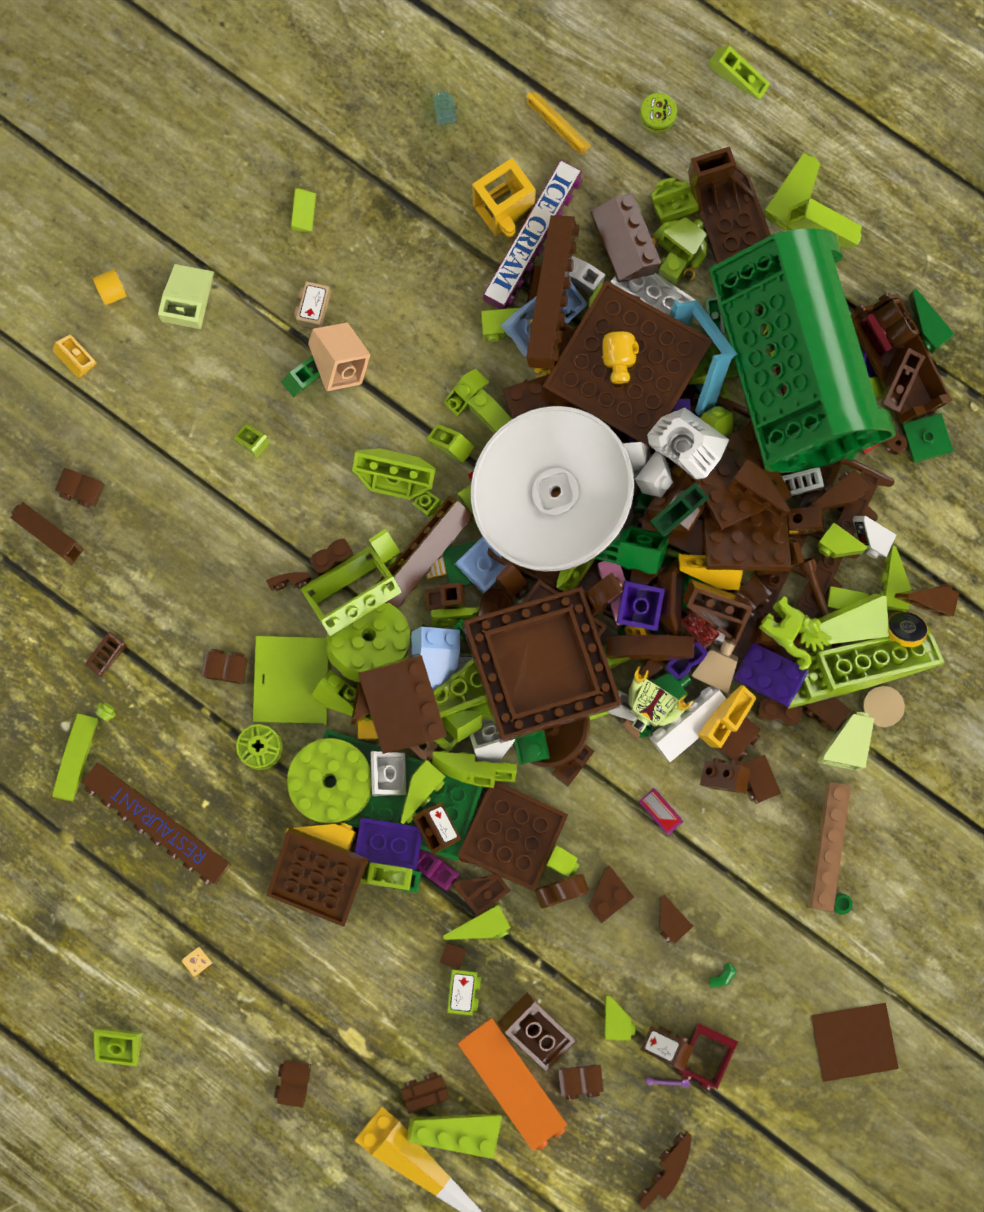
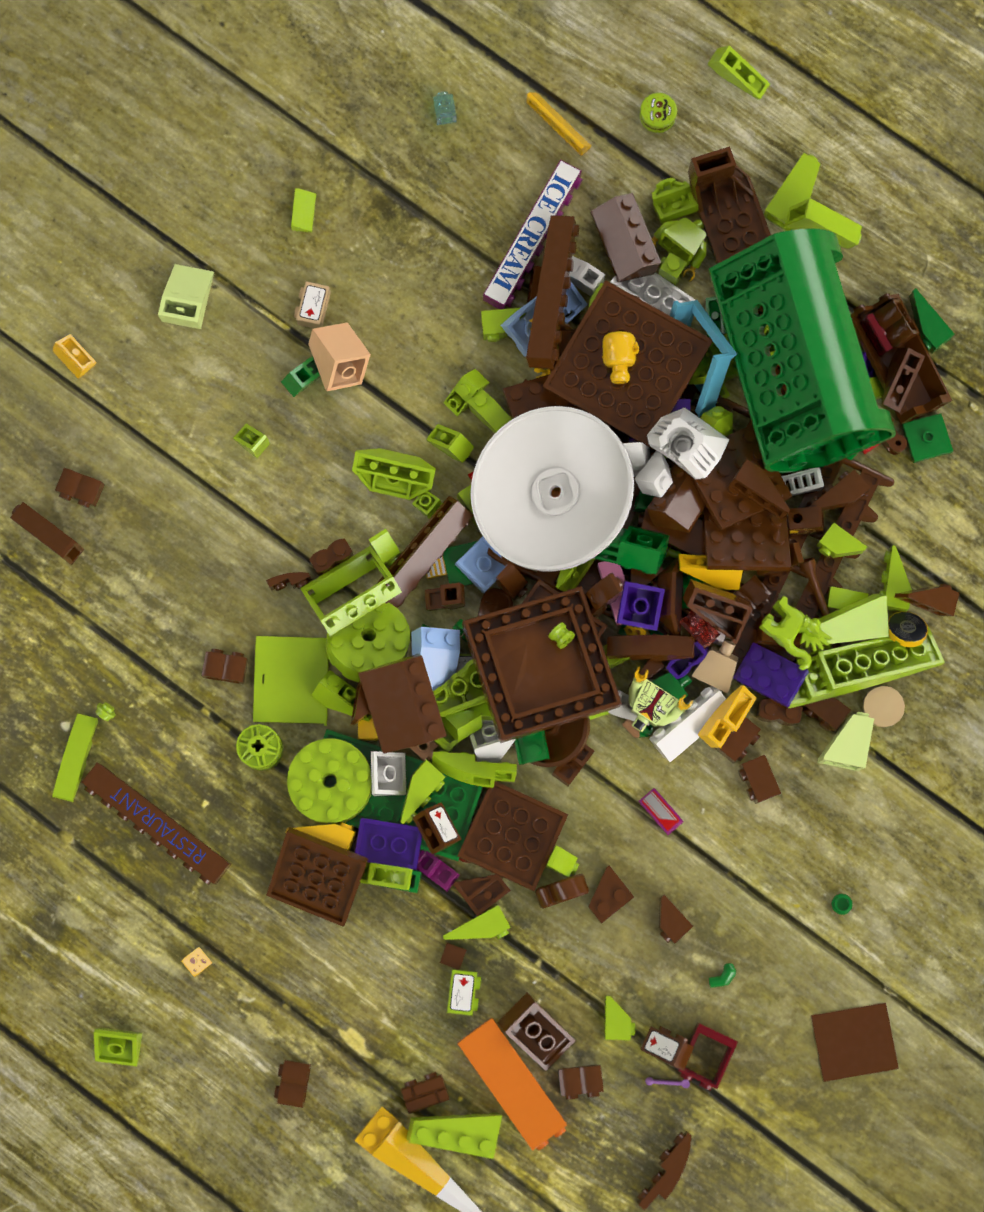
reddish brown slope [84,631,127,677] -> none
yellow piece [93,269,127,306] -> none
lime hinge [431,606,480,628] -> none
yellow piece [472,158,536,238] -> none
dark green slope [649,482,709,538] -> none
reddish brown brick [700,758,751,794] -> none
medium nougat brick [809,782,851,912] -> none
white slope [853,516,896,558] -> none
none -> lime wheel [548,622,575,649]

